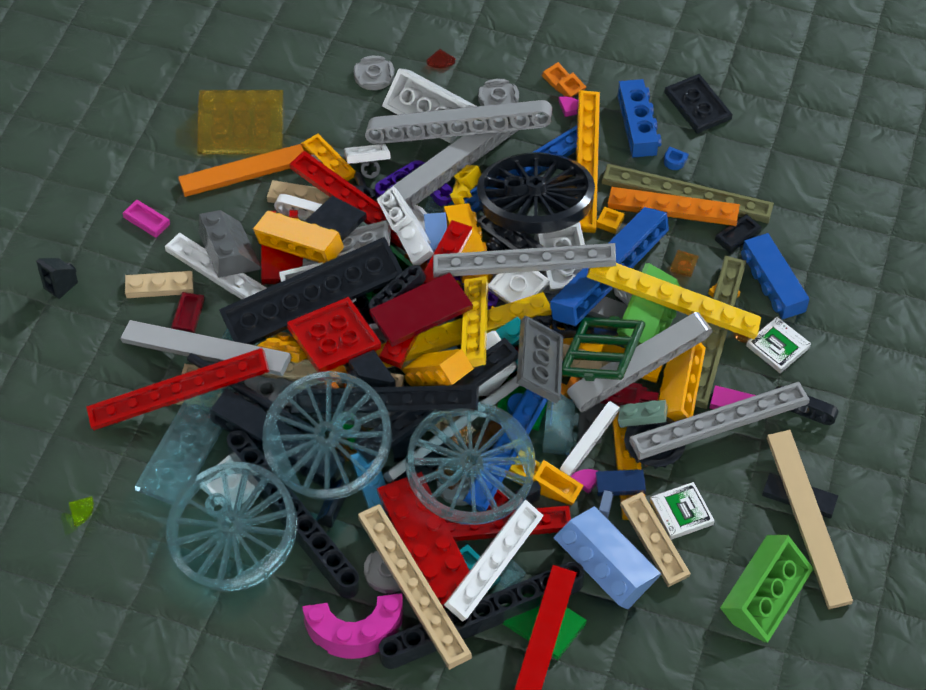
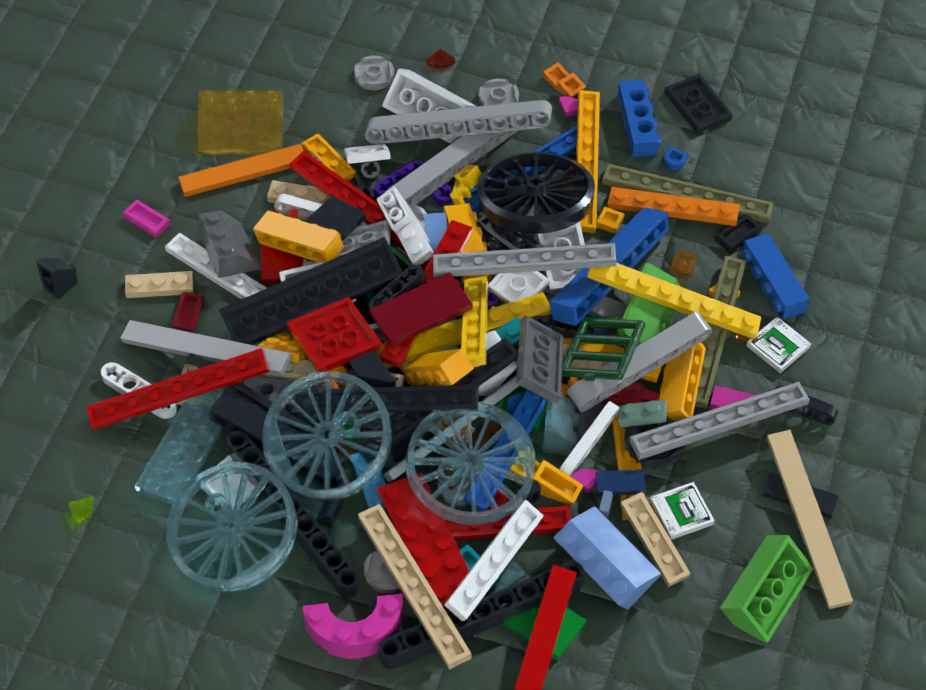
none -> white beam [101,363,177,419]

